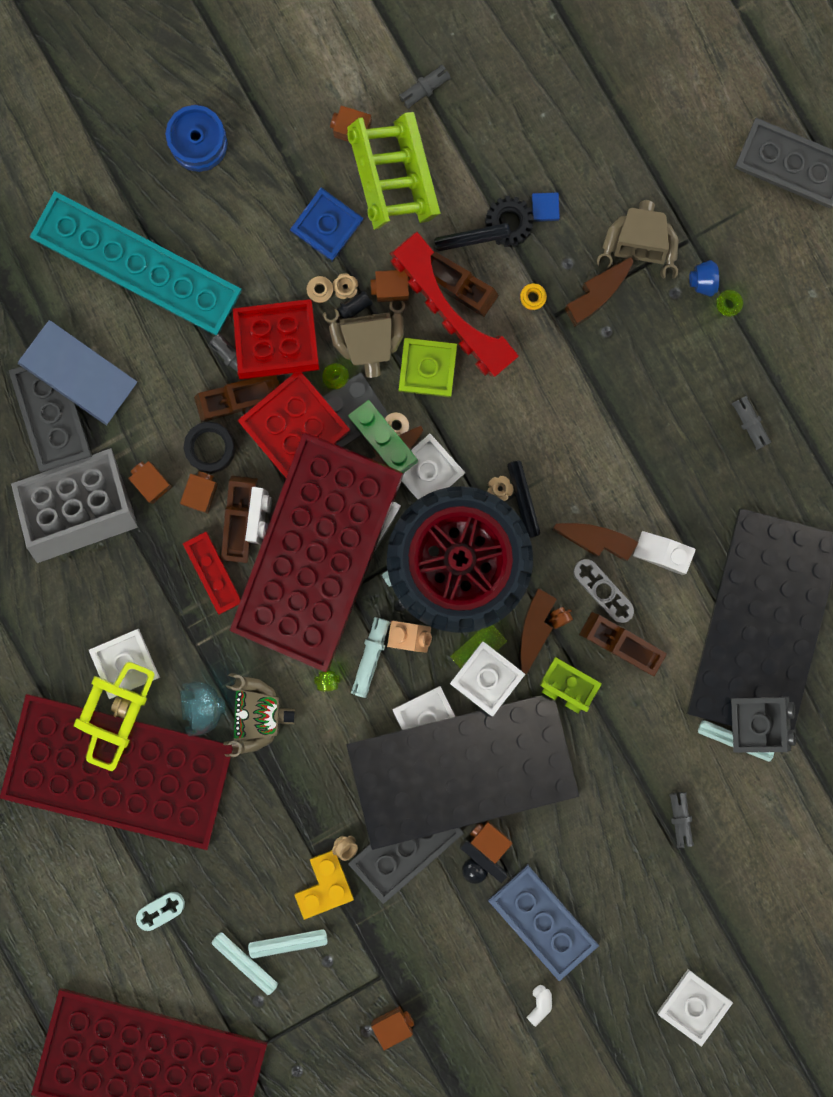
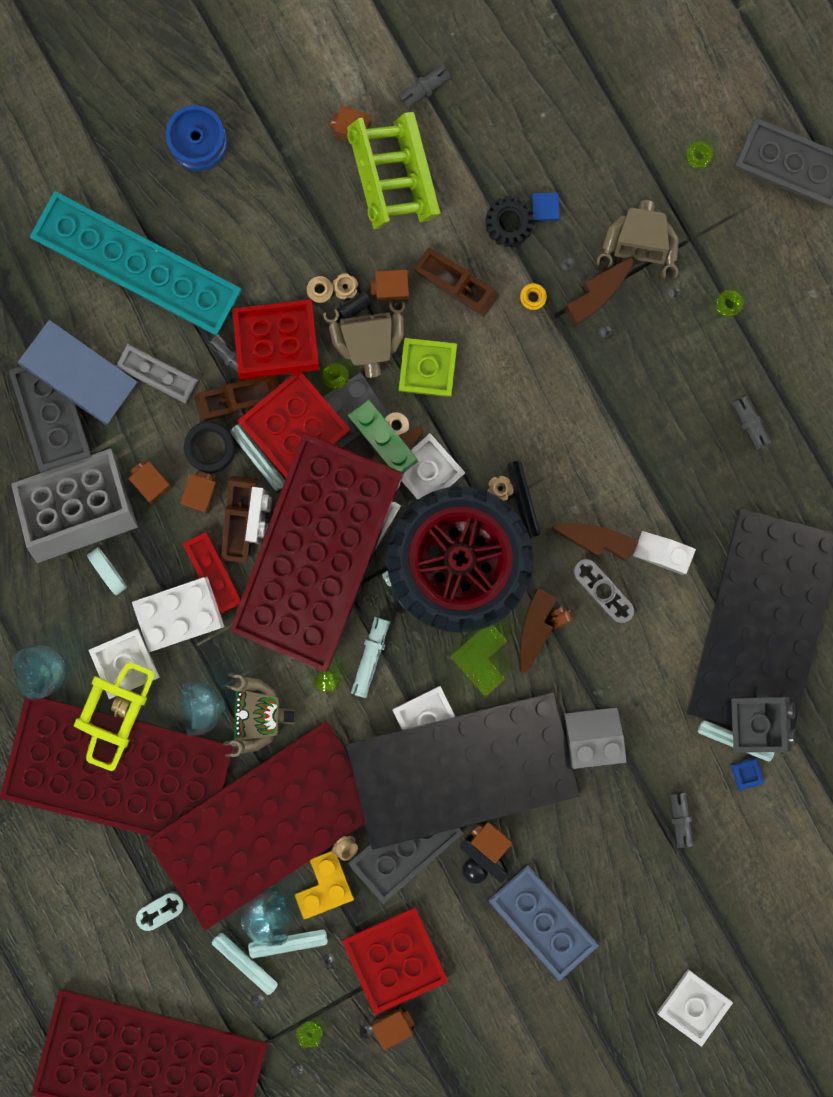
blue tile [290,187,364,262] -> none
light nougat bracket [387,621,432,653] -> none
red arch [389,232,519,377] -> none
black axle [434,223,511,251] -> none
white plate [450,641,525,717] -> none
white arm [526,985,552,1027] -> none
lime bracket [539,657,602,714] -> none
reddish brown slope [579,612,667,677] -> none
blue cone [689,260,719,297] -> none
none -> clear light blue cylinder [13,645,66,699]
none -> light aqua beam [87,547,127,596]
none -> light grey tile [116,344,199,404]
none -> white plate [132,576,224,652]
none -> dark red plate [146,720,365,931]
none -> light aqua axle [230,423,285,492]
none -> clear light blue cylinder [241,891,289,947]
none -> clear neon green plate [296,1021,323,1048]
none -> red plate [342,907,448,1015]
none -> light grey slope [564,707,627,769]
none -> clear neon green plate [686,141,713,168]
none -> blue tile [730,757,764,791]

